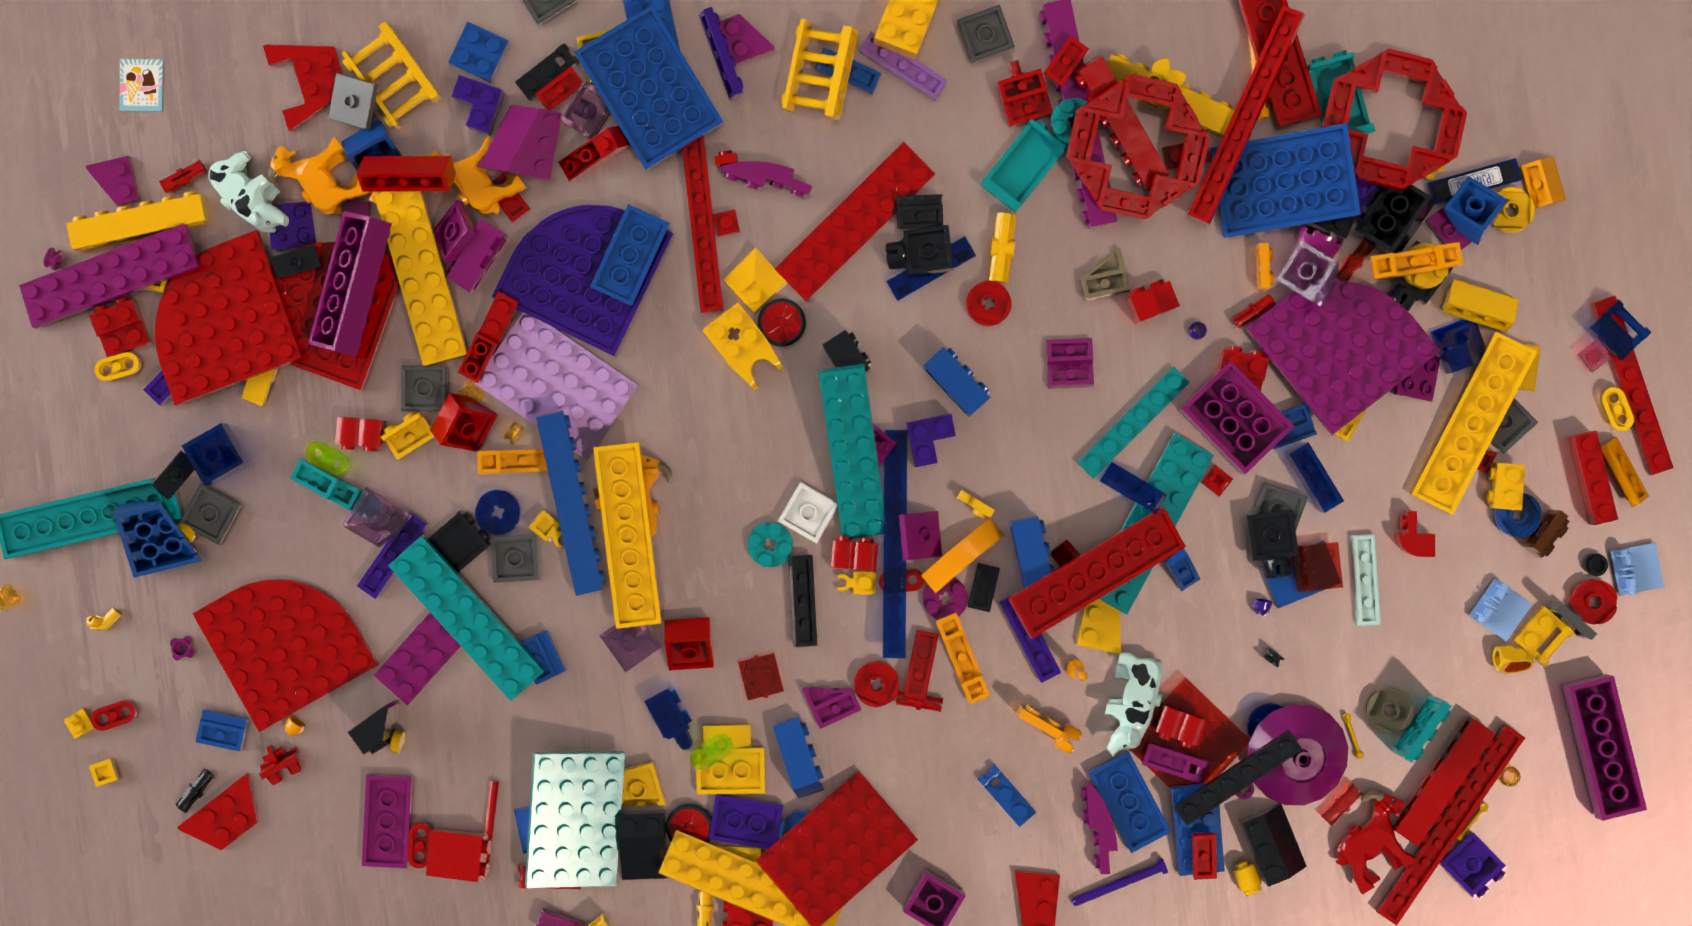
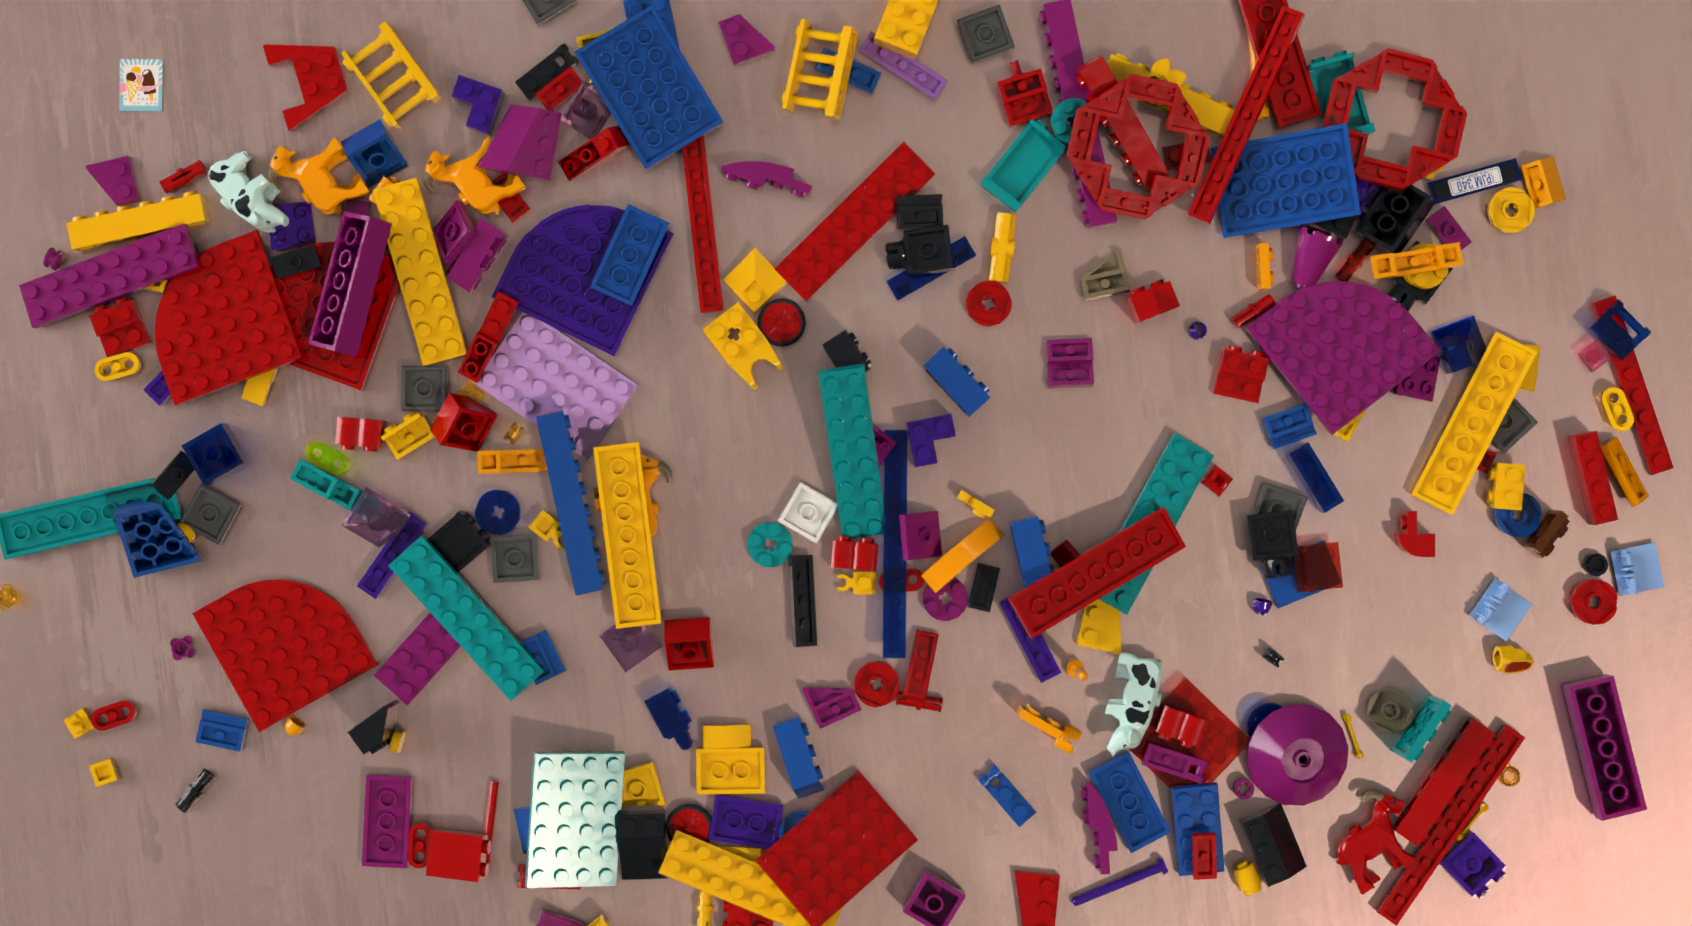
yellow arm [86,607,122,630] -> none
red wing [177,773,259,850] -> none
red hips [259,745,302,785] -> none
plate [328,73,379,129] -> none
red brick [356,156,456,192] -> none
blue plate [448,21,509,83] -> none
clear neon green plate [690,733,733,770] -> none
dark purple plate [699,7,744,100] -> none
red plate [713,209,740,237] -> none
red plate [714,150,738,168] -> none
clear red piece [738,653,784,700] -> none
light orange slope [935,612,990,705] -> none
red plate [1043,36,1089,87] -> none
teal plate [1077,366,1190,479] -> none
clear blue plate [1100,462,1167,514] -> none
blue plate [1165,548,1200,591] -> none
black plate [1174,729,1303,826] -> none
magenta slope [1178,361,1295,475] -> none
clear purple slope [1276,240,1339,307] -> none
clear red pin [1321,784,1364,826] -> none
light aqua tile [1351,534,1381,626] -> none
yellow brick [1441,279,1519,332] -> none
blue slope [1444,176,1508,245] -> none
yellow plate [1513,606,1575,667] -> none
dark grey plate [1546,601,1597,640] -> none

